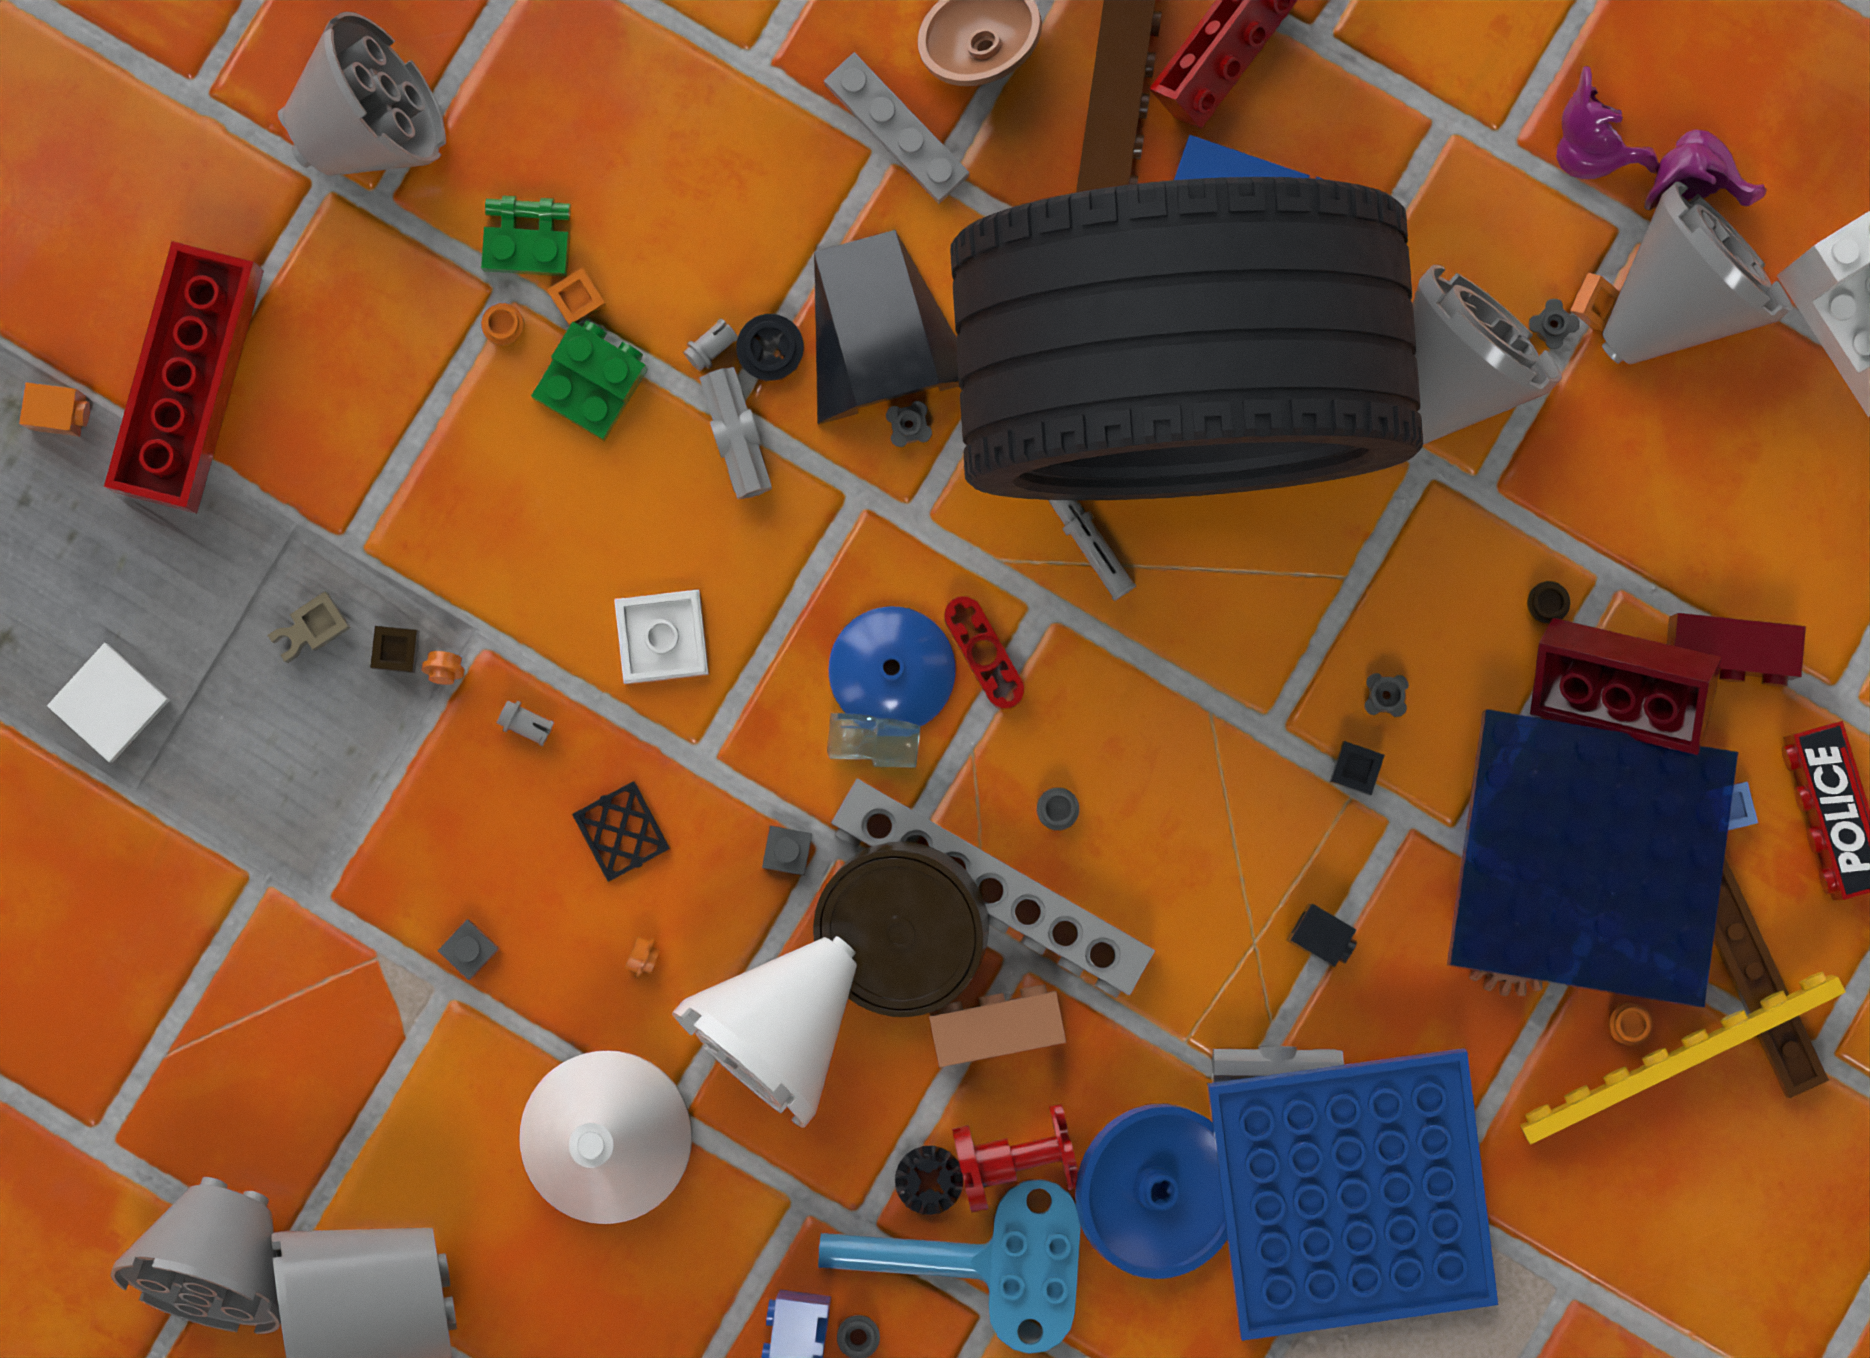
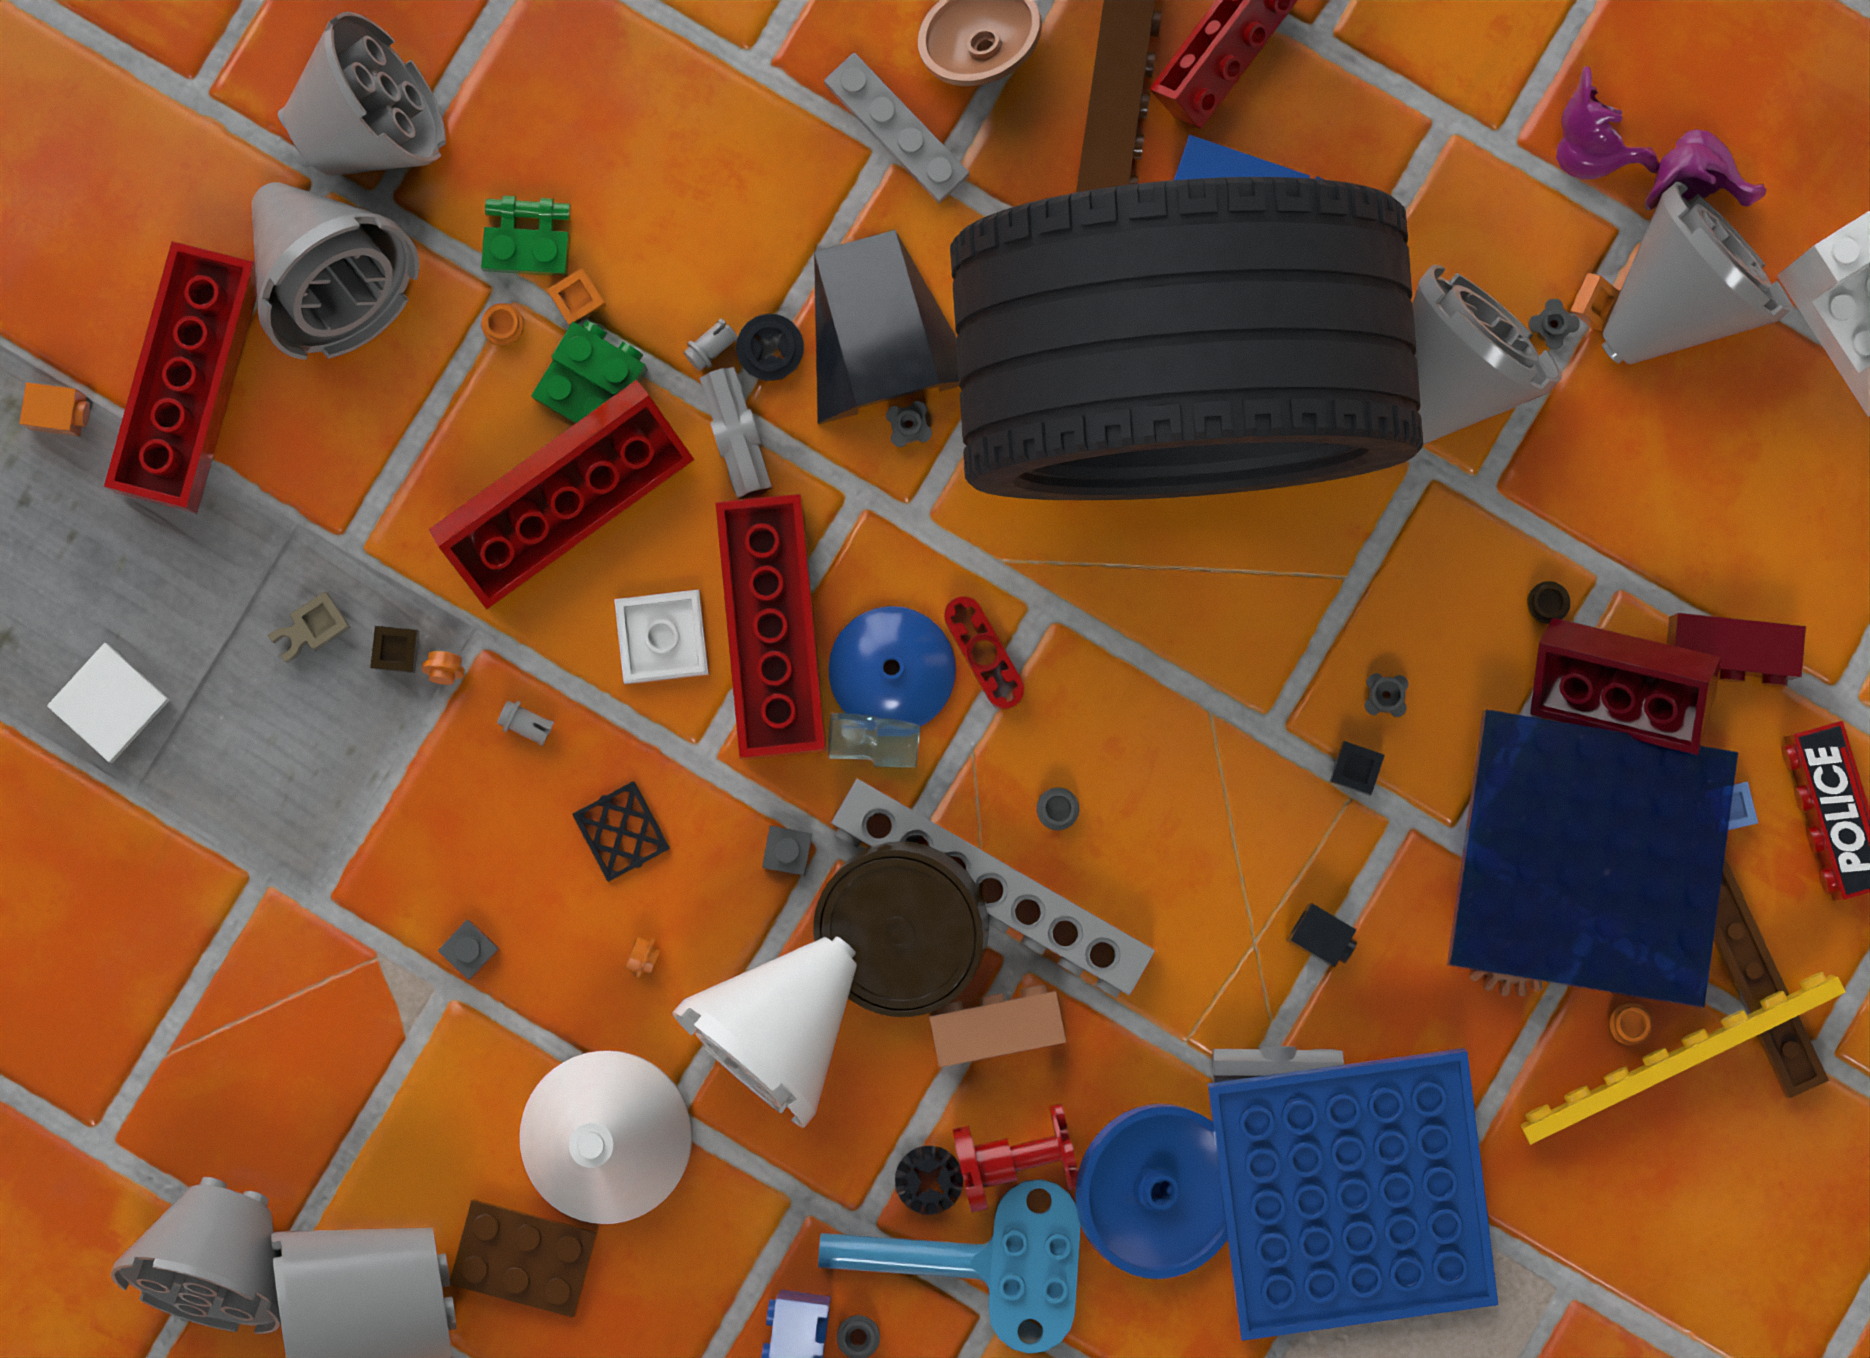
light grey pin [1048,500,1136,601] -> none
none -> light grey cone [251,182,419,360]
none -> red brick [428,380,695,610]
none -> reddish brown plate [450,1199,597,1318]
none -> red brick [715,494,827,761]

